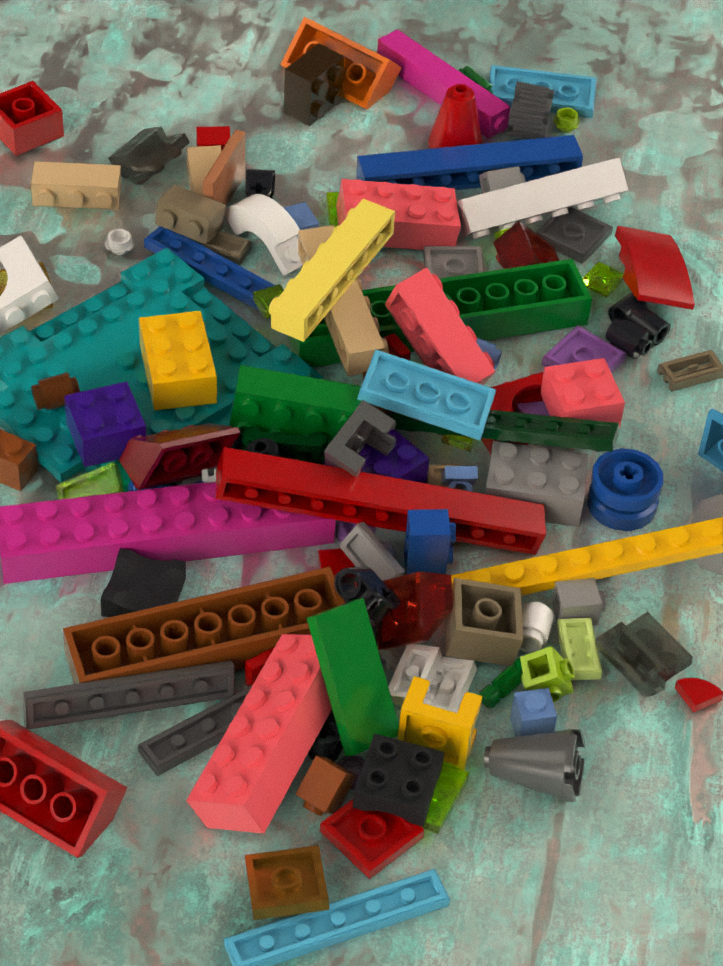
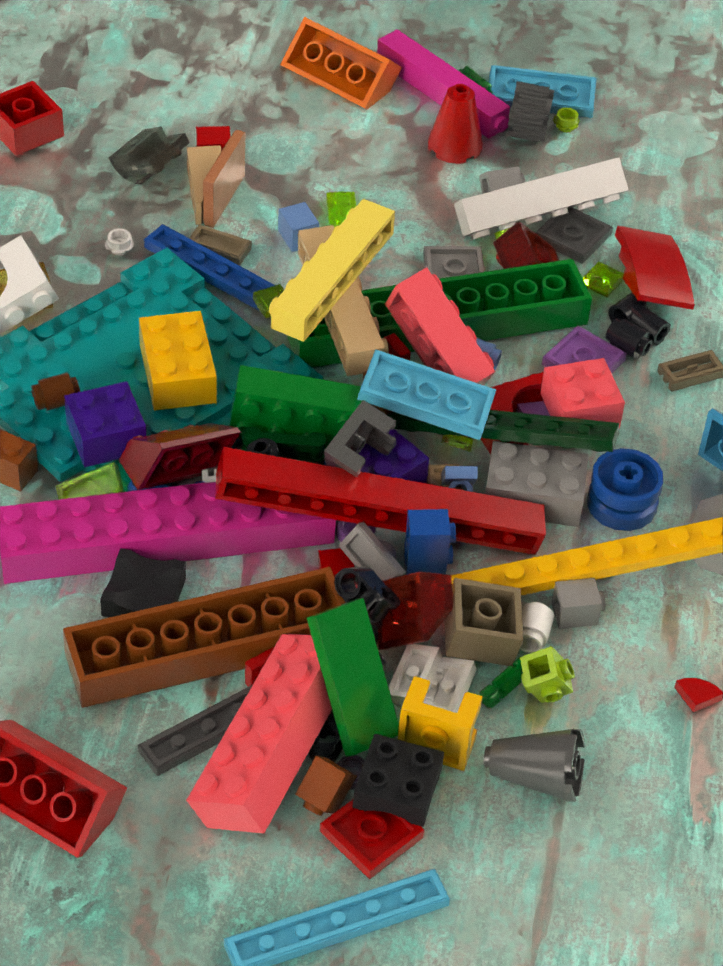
dark grey tile [23,660,235,730] -> none
tan brick [31,161,122,210] -> none
dark tan brick [155,184,226,244] -> none
white arch [224,194,303,276] -> none
black piece [245,169,275,199] -> none
pearl gold plate [245,845,329,920] -> none
dark brown brick [284,43,345,126] -> none
coral brick [336,179,461,250] -> none
blue brick [356,135,583,190] -> none
clear neon green plate [421,761,469,834] -> none
medium blue brick [510,688,557,737] -> none
yellowish green plate [556,618,602,681] -> none
clear smoke brick [595,611,693,697] -> none

